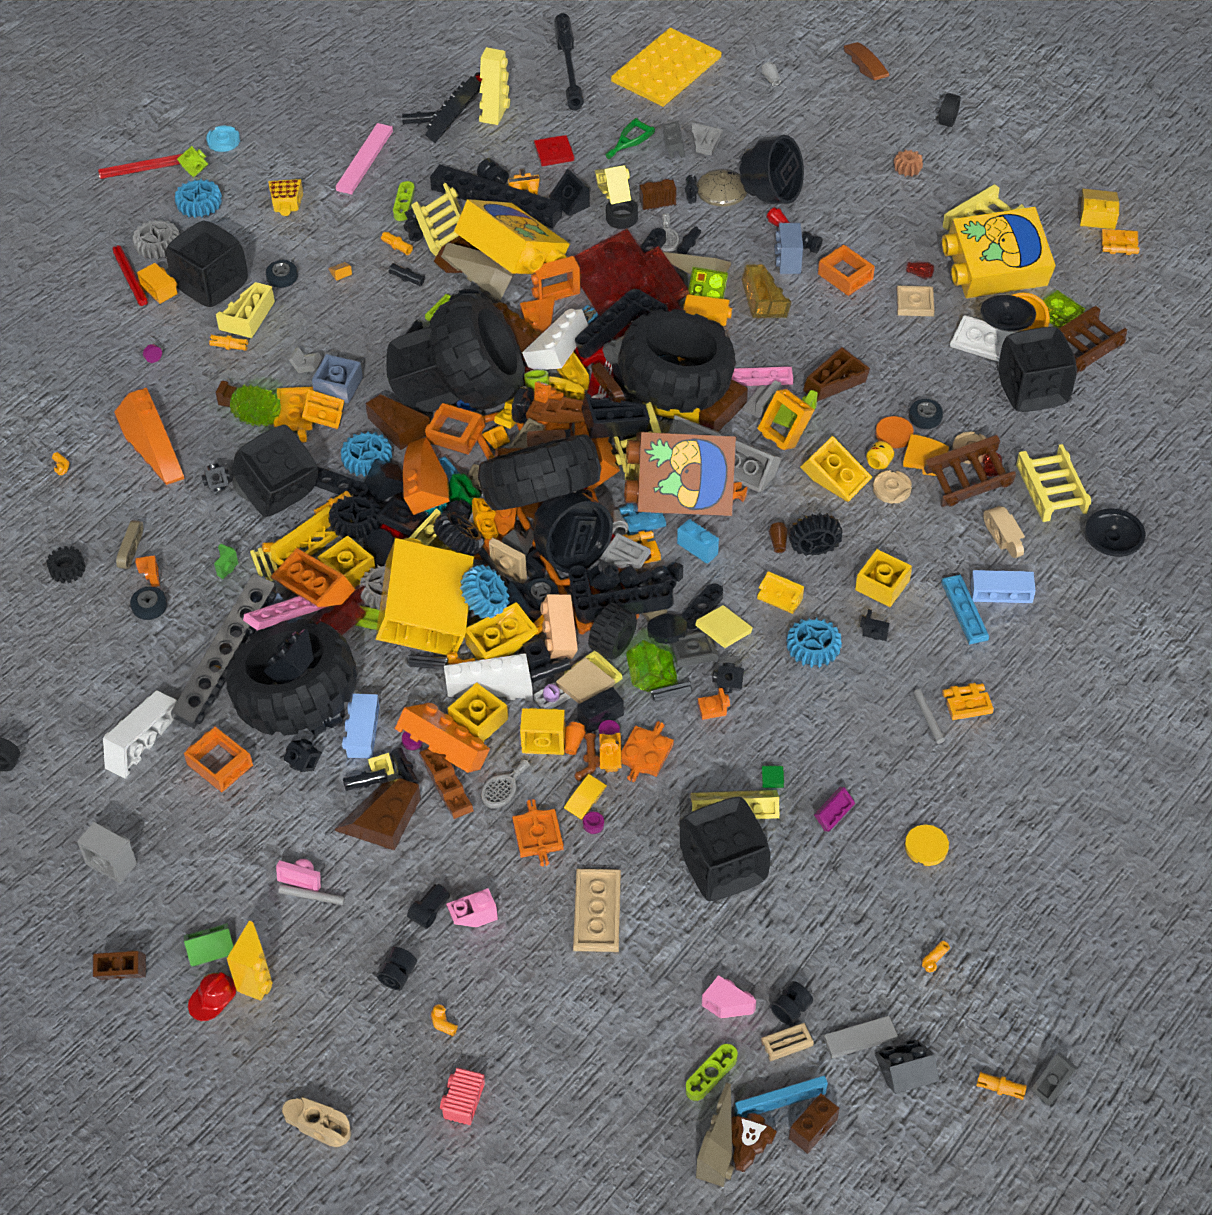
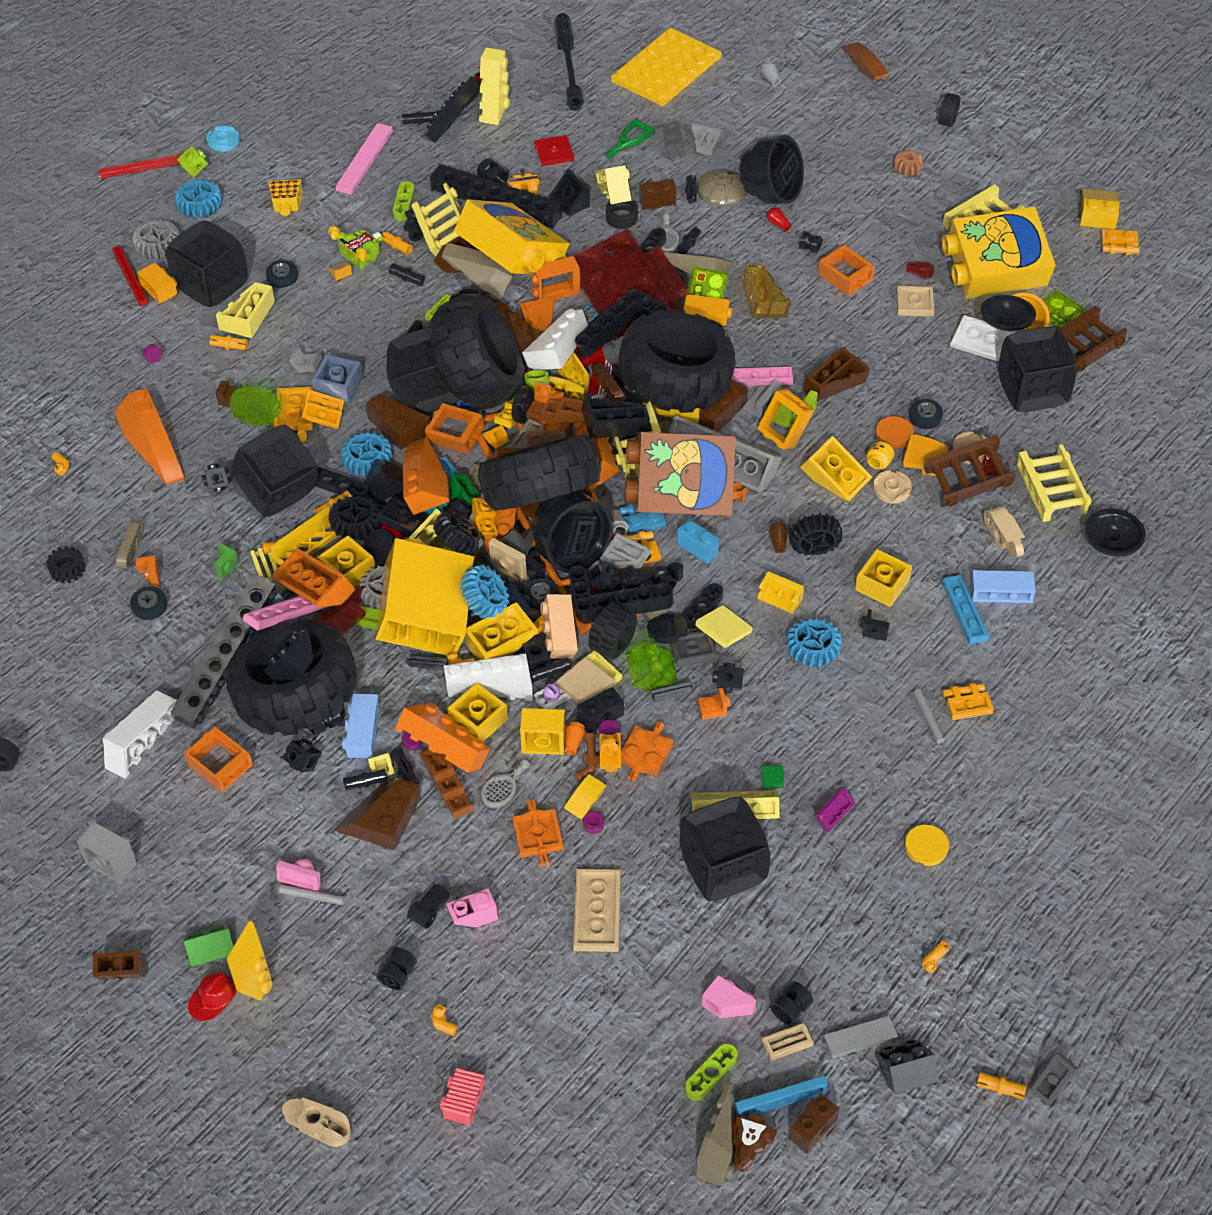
sand blue brick [774,223,803,274] -> none
none -> torso [328,226,383,269]

